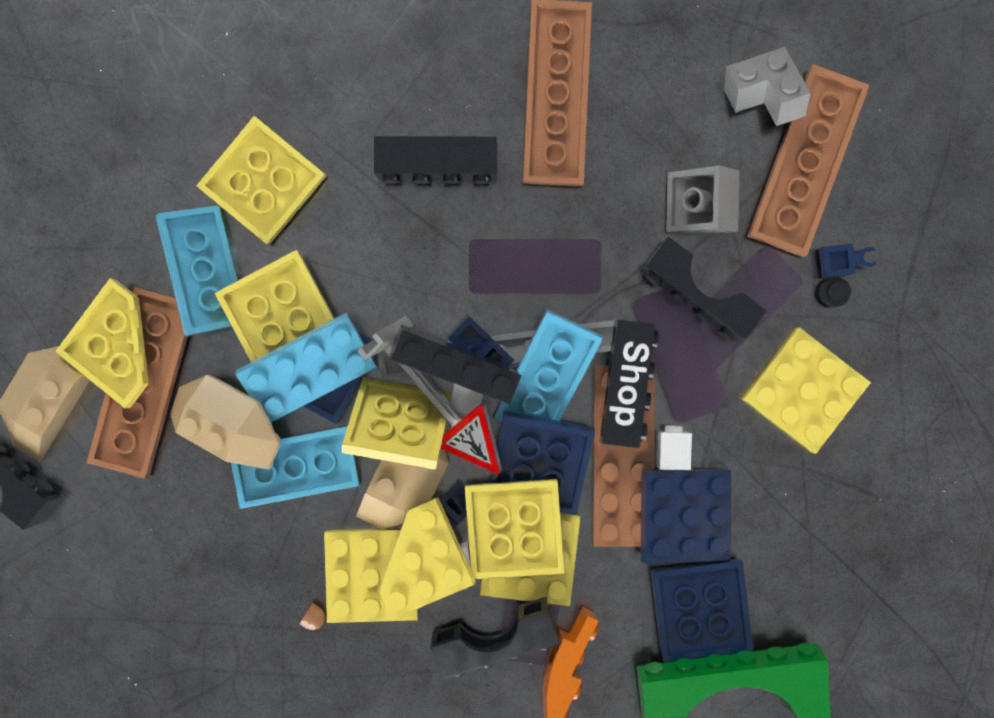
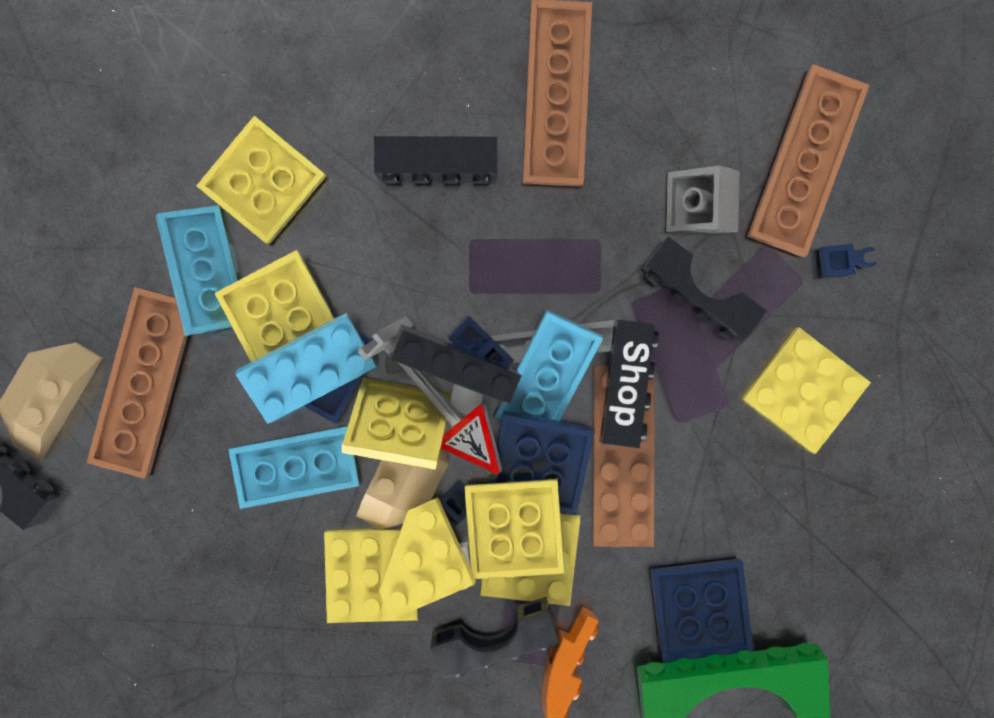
light yellow plate [55,278,149,408] -> none
tan wedge [170,374,281,469] -> none
nougat hinge [299,603,325,630] -> none
dark blue plate [641,469,731,564] -> none
white brick [655,425,692,470] -> none
light grey brick [724,47,811,126] -> none
black plate [819,277,851,307] -> none

